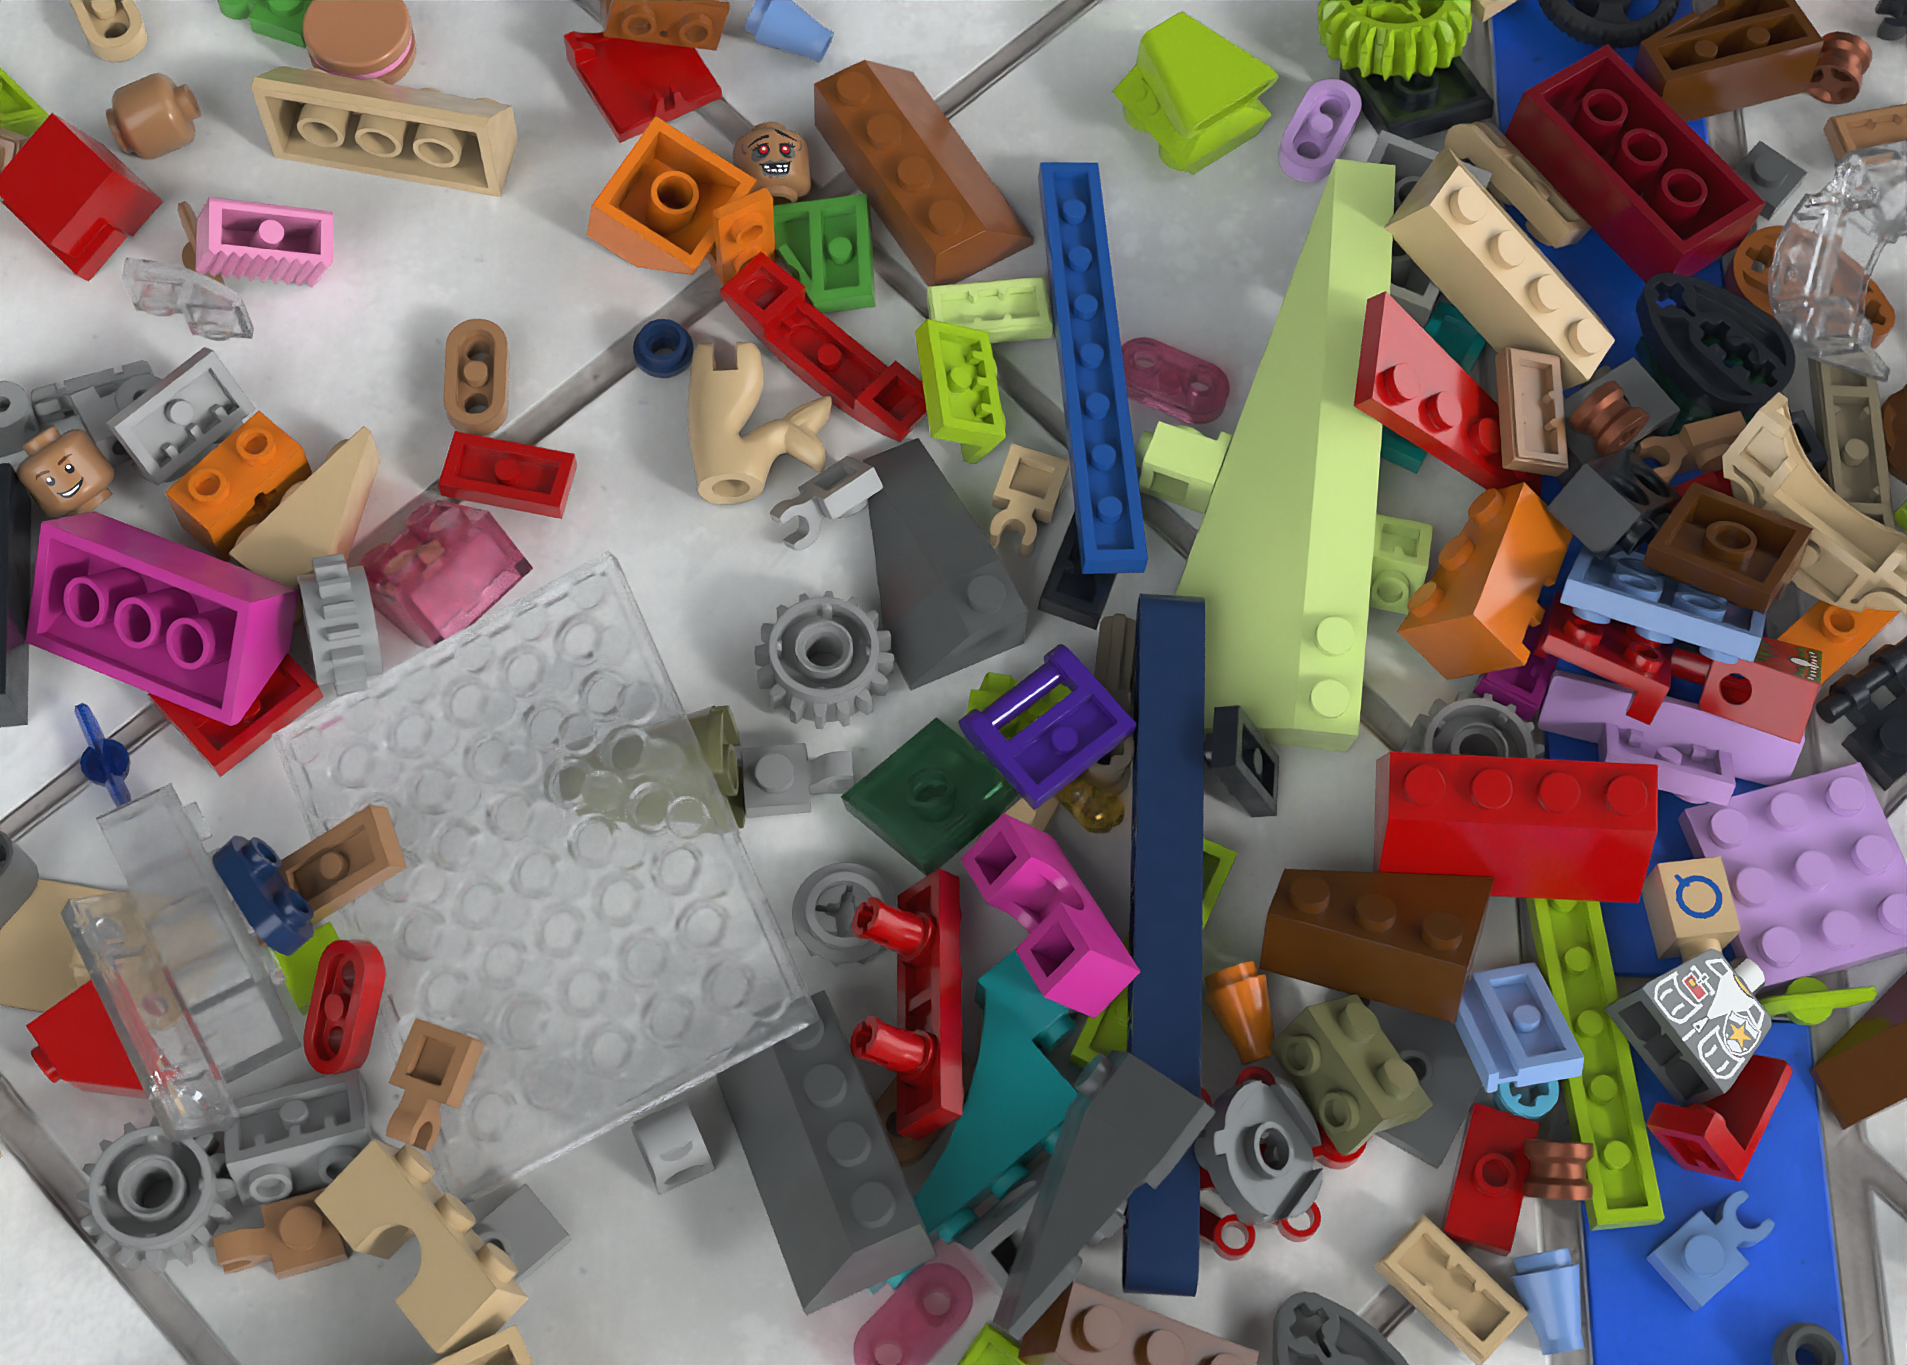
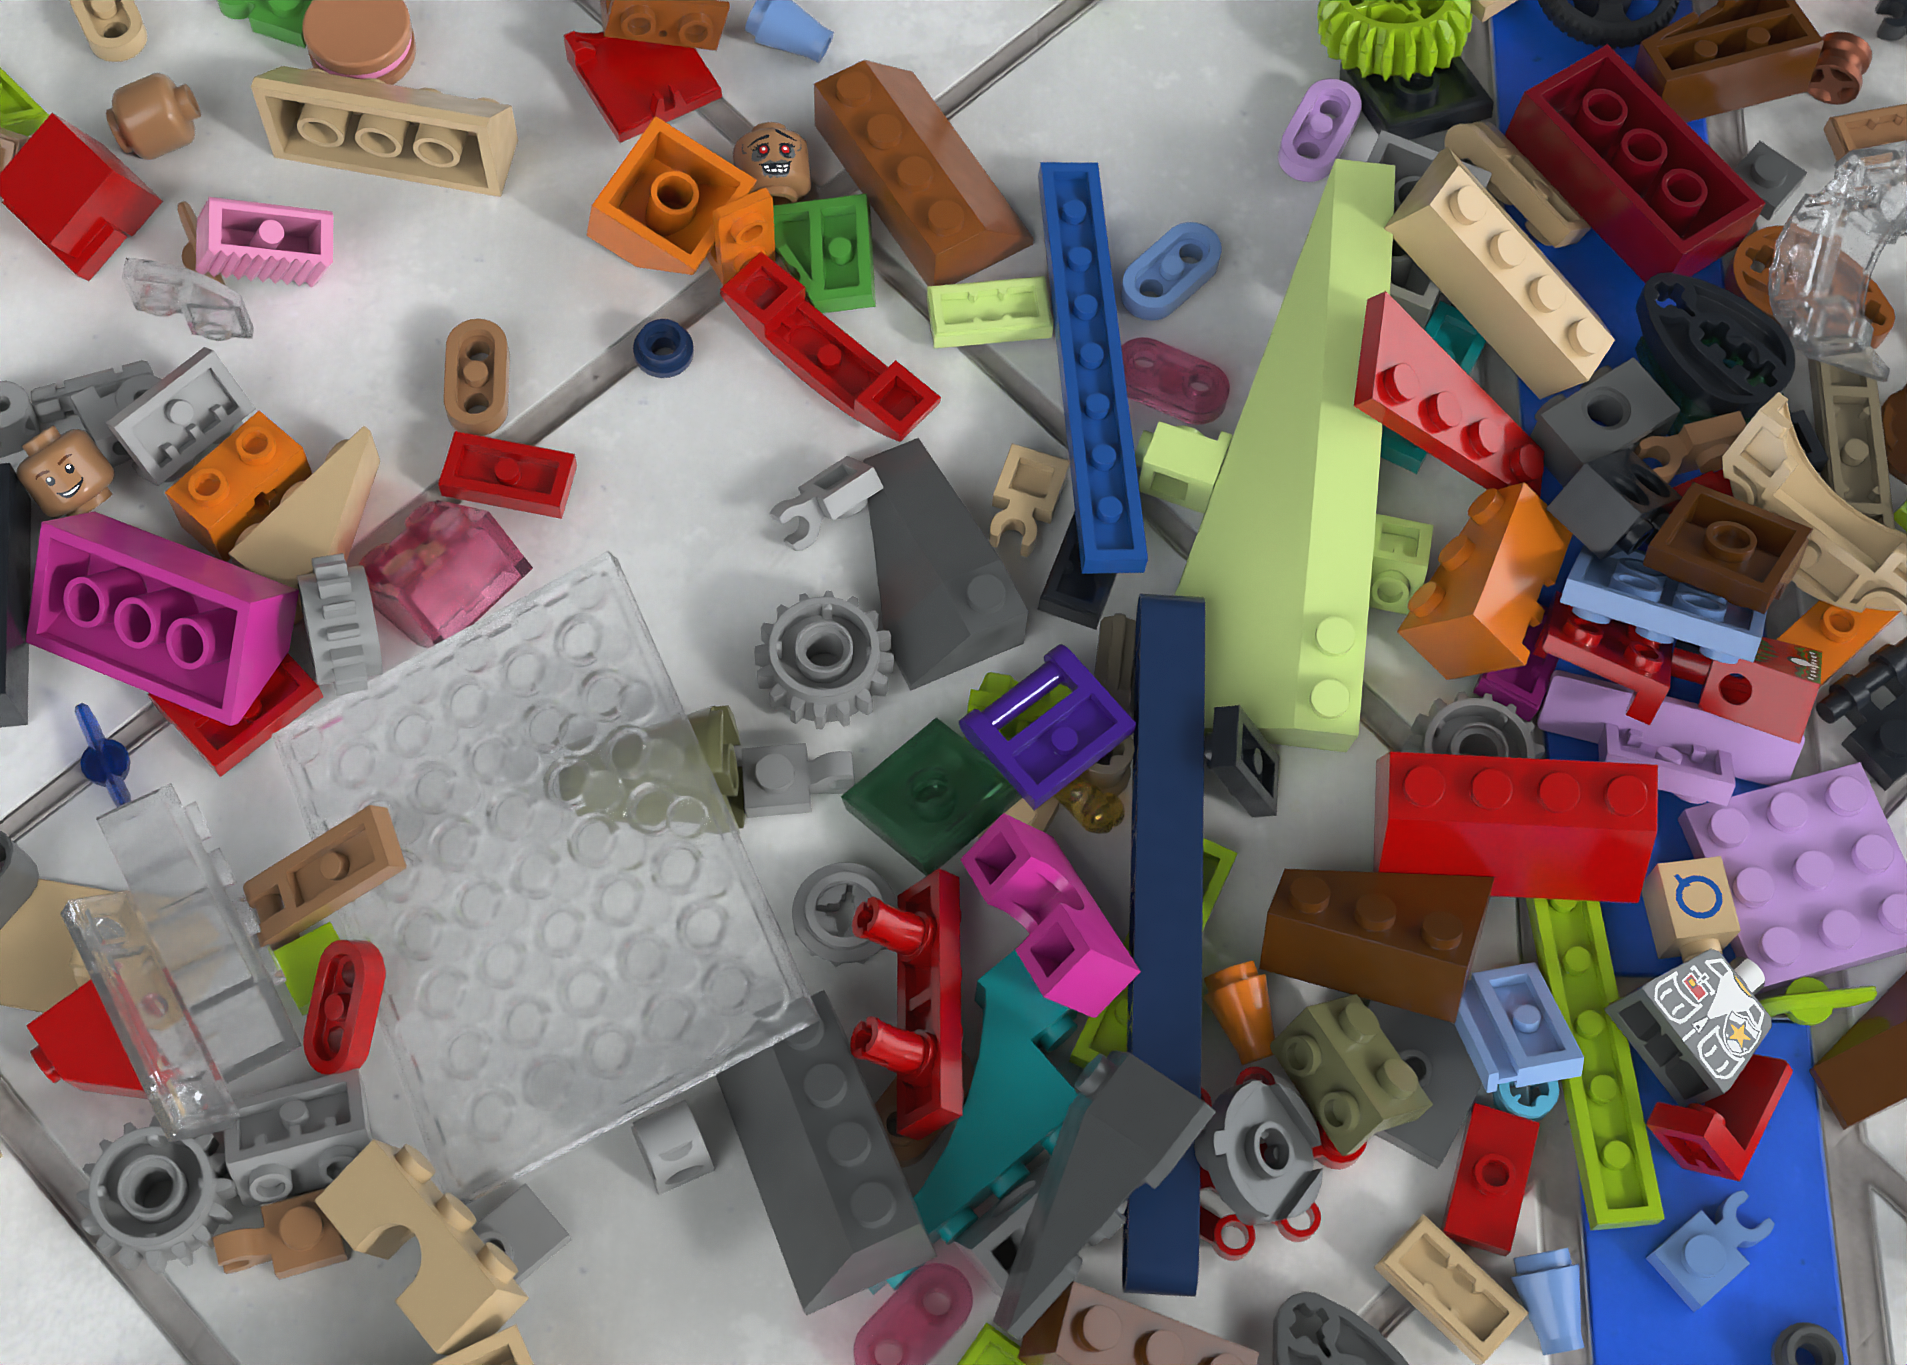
dark blue plate [212,836,314,956] -> none
medium nougat plate [386,1017,485,1152] -> none
tan piece [687,342,832,504] -> none
lime bracket [915,319,1006,464] -> none
lime piece [1112,12,1279,175] -> none
medium nougat plate [1495,347,1569,477] -> none
copper wheel [1522,1139,1594,1200] -> none
copper wheel [1569,381,1649,457] -> none
none -> medium blue plate [1121,222,1222,320]

